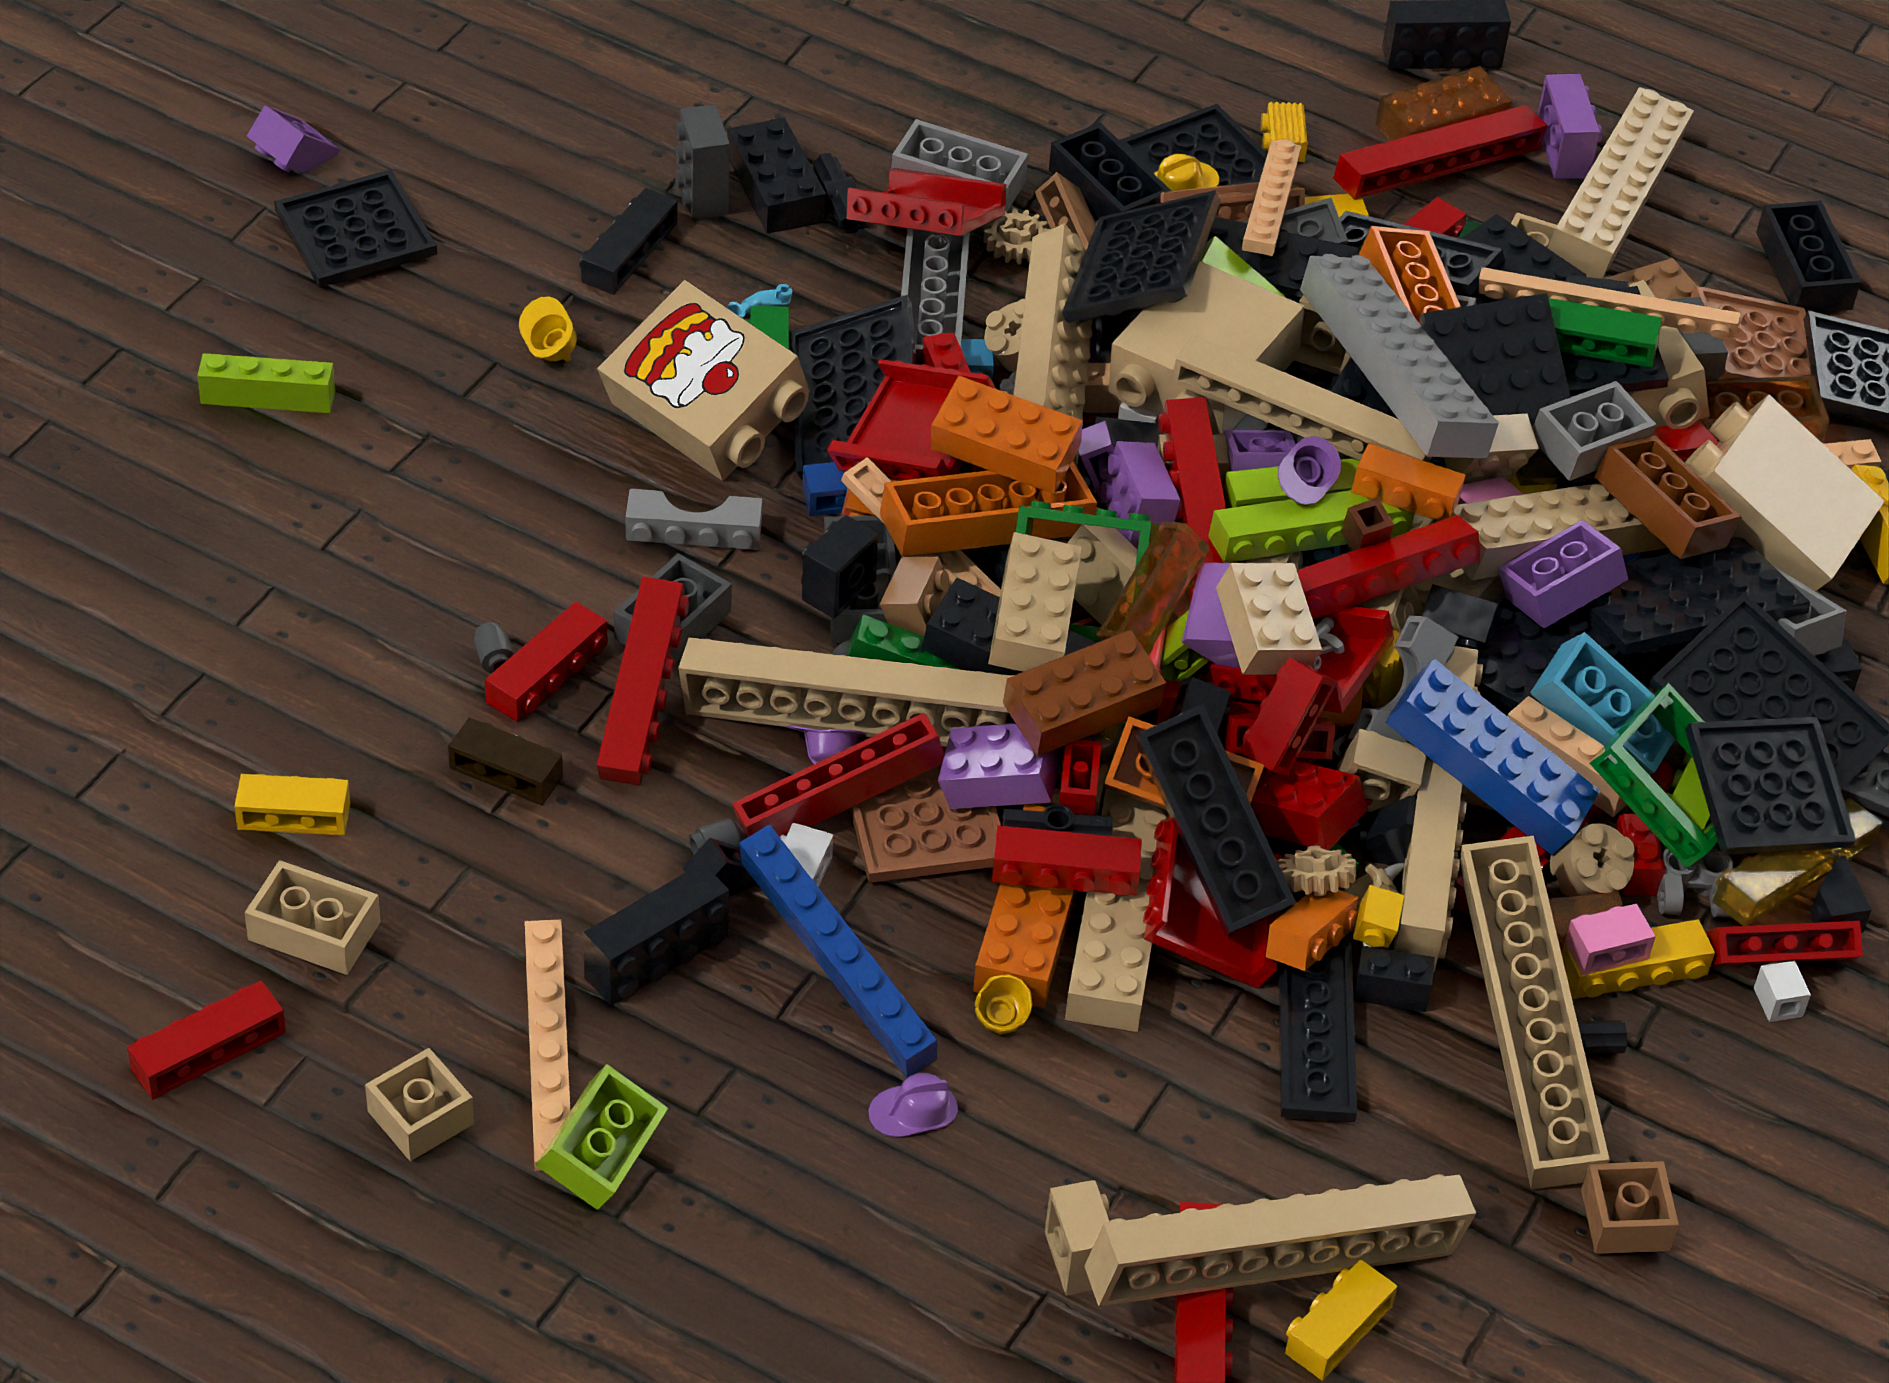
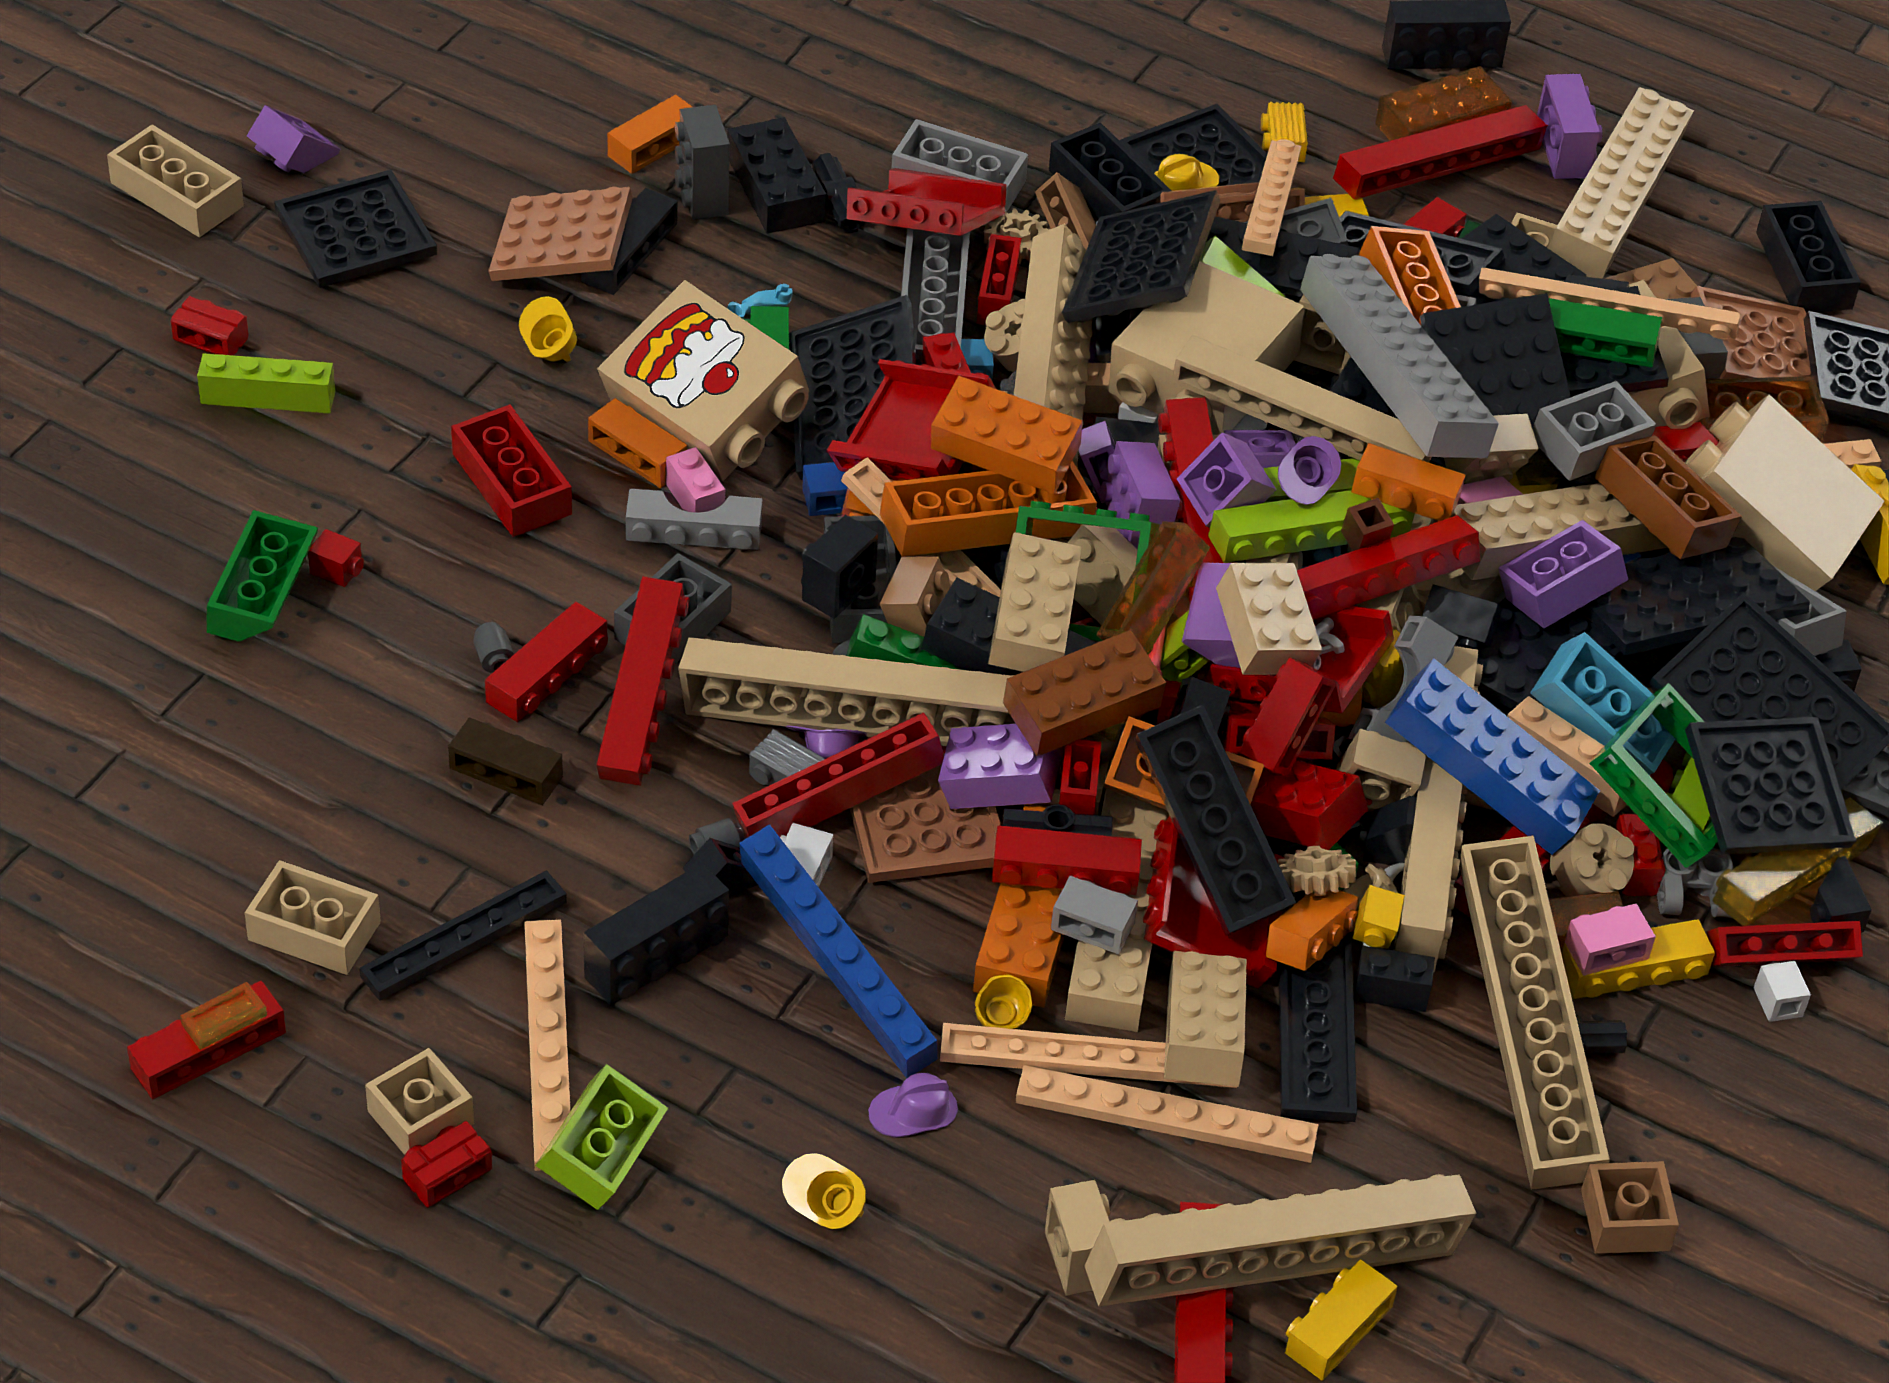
yellow brick [234,774,350,836] -> none
none -> tan brick [107,125,244,238]
none -> red brick [171,296,249,356]
none -> clear yellow plate [180,982,267,1050]
none -> green slope [207,510,318,642]
none -> red brick [308,529,364,587]
none -> black plate [359,870,567,1001]
none -> red brick [401,1121,493,1208]
none -> red brick [451,404,572,537]
none -> nougat plate [489,187,633,281]
none -> orange brick [588,398,687,489]
none -> orange brick [607,94,692,174]
none -> bright pink brick [666,447,725,512]
none -> dark grey brick [749,729,826,786]
none -> yellow piece [782,1153,866,1229]
none -> light nougat plate [940,1023,1237,1088]
none -> red brick [977,234,1022,326]
none -> light nougat plate [1016,1065,1318,1163]
none -> light grey brick [1051,876,1138,954]
none -> tan brick [1164,951,1247,1087]
none -> medium lavender slope [1177,432,1277,528]

